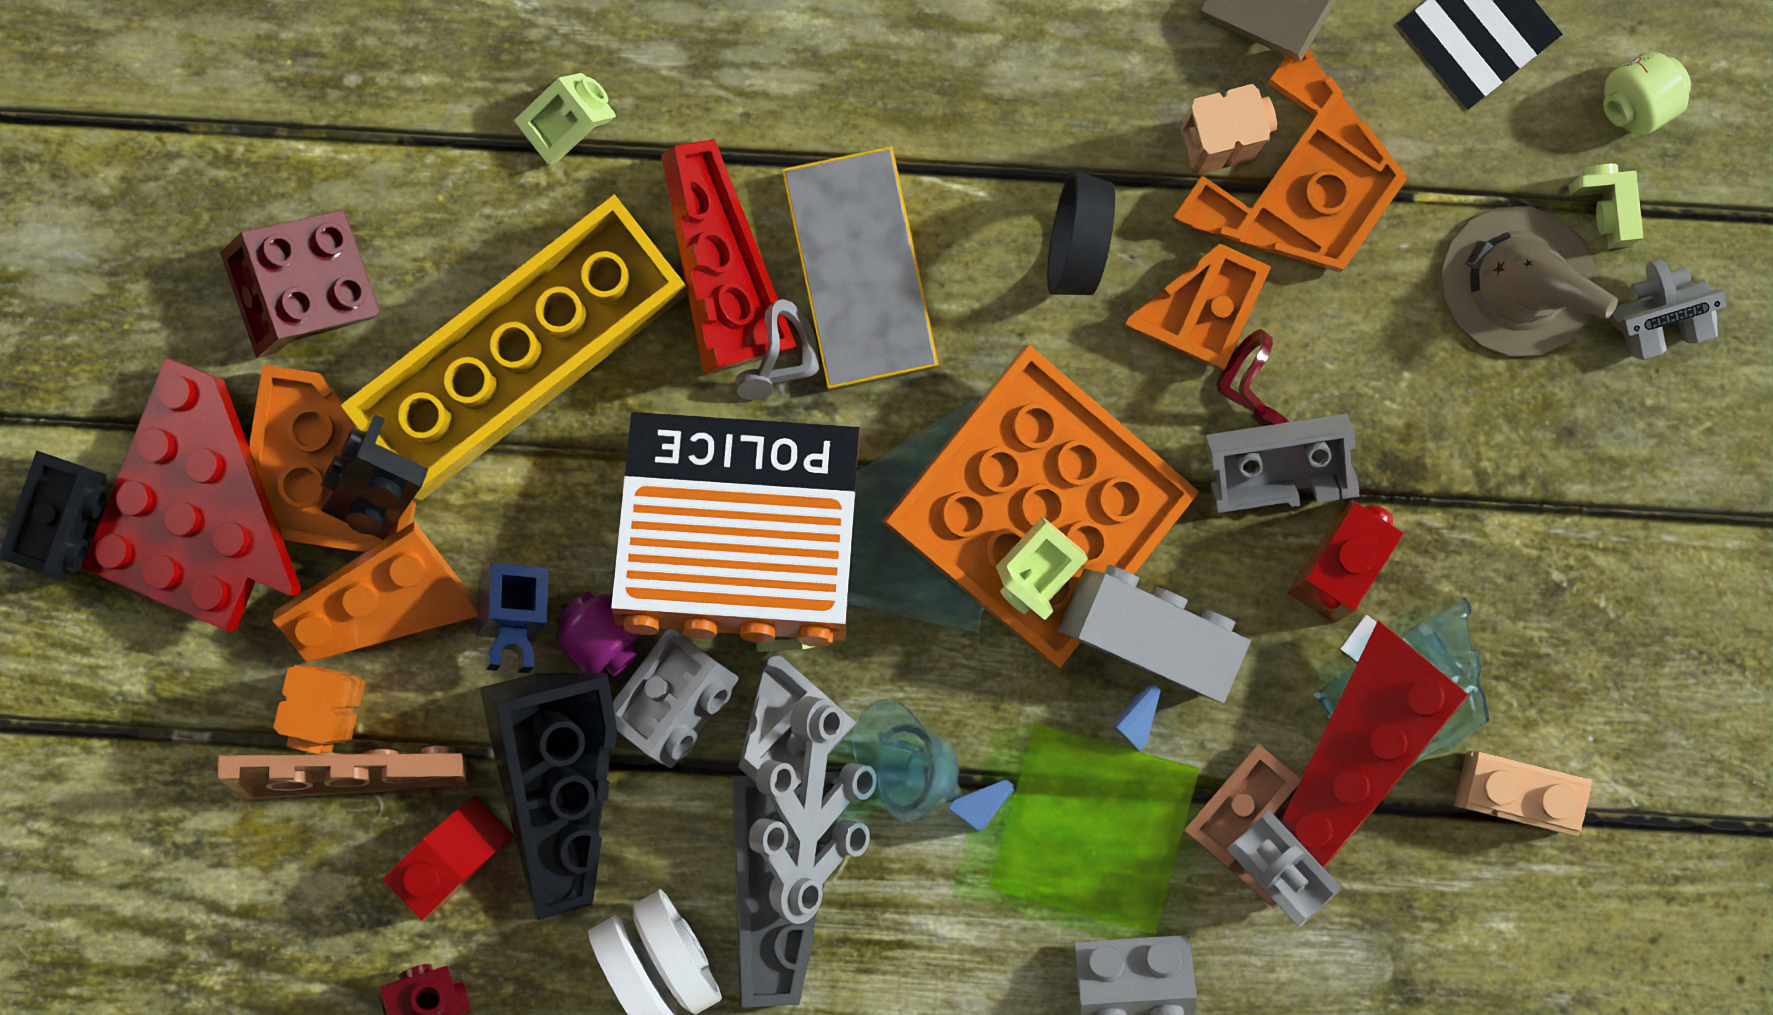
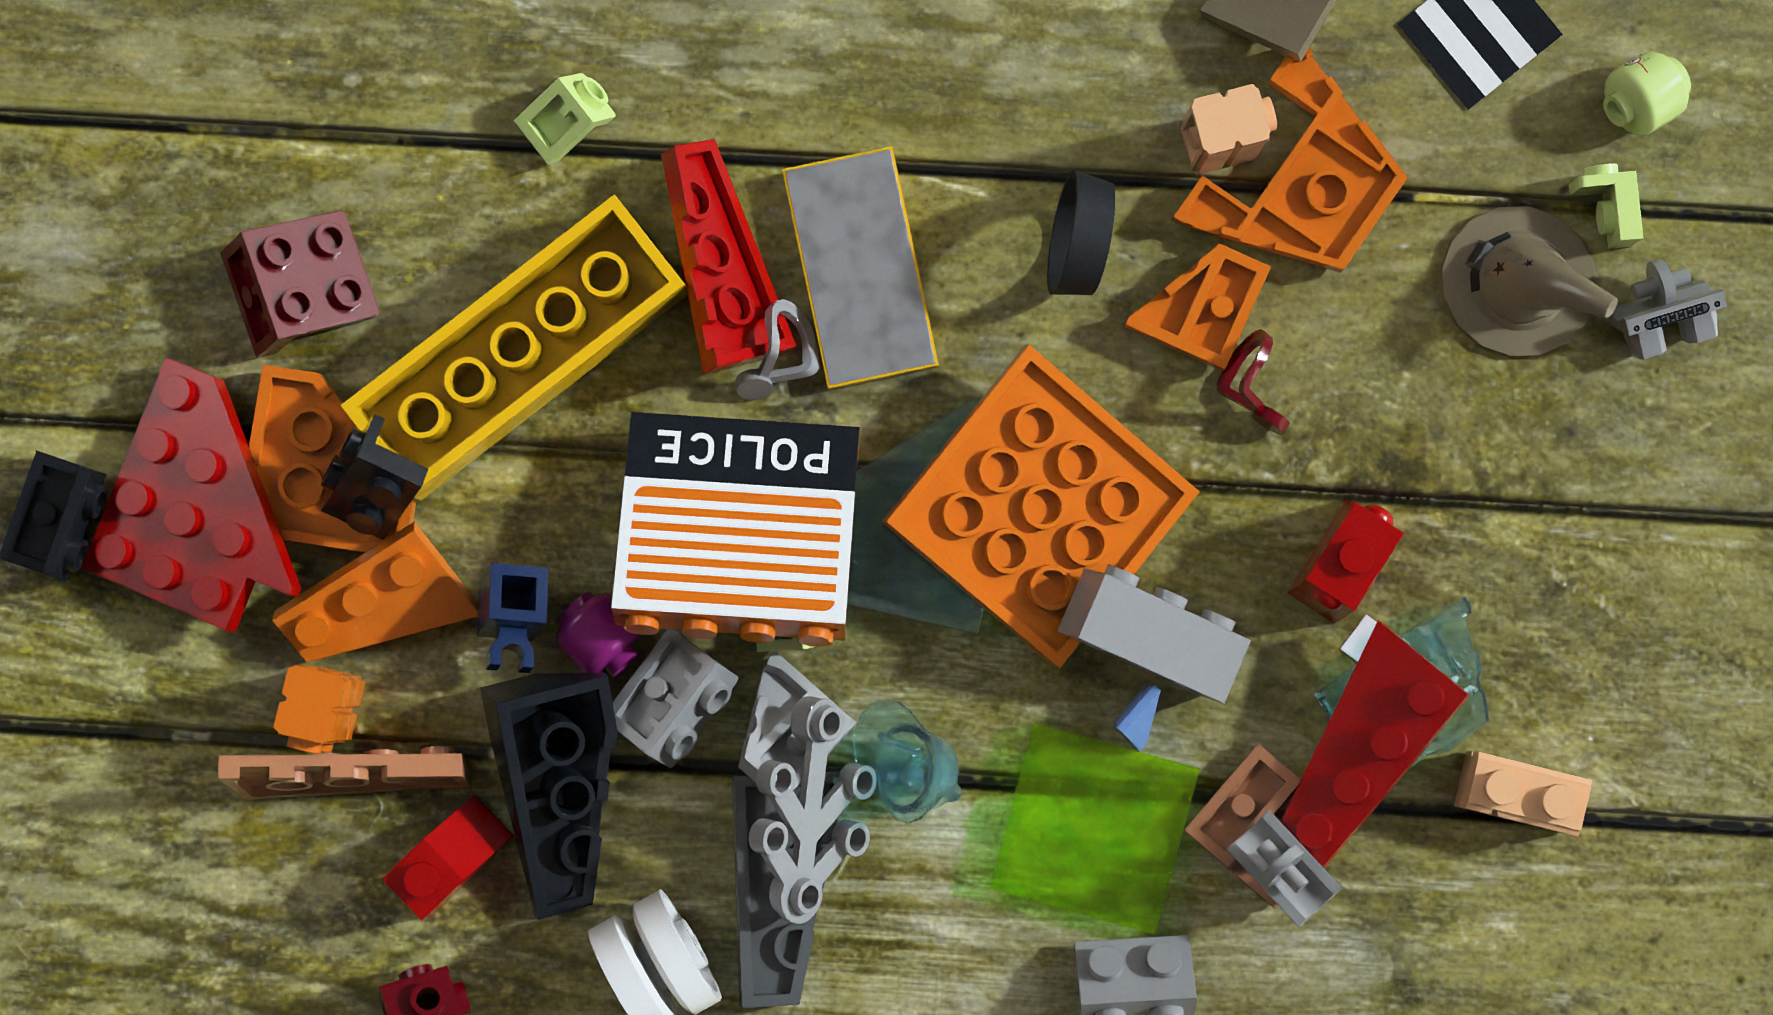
medium blue slope [949,779,1015,831] -> none
yellowish green bracket [996,516,1088,620] -> none
light grey piece [1206,413,1359,513] -> none

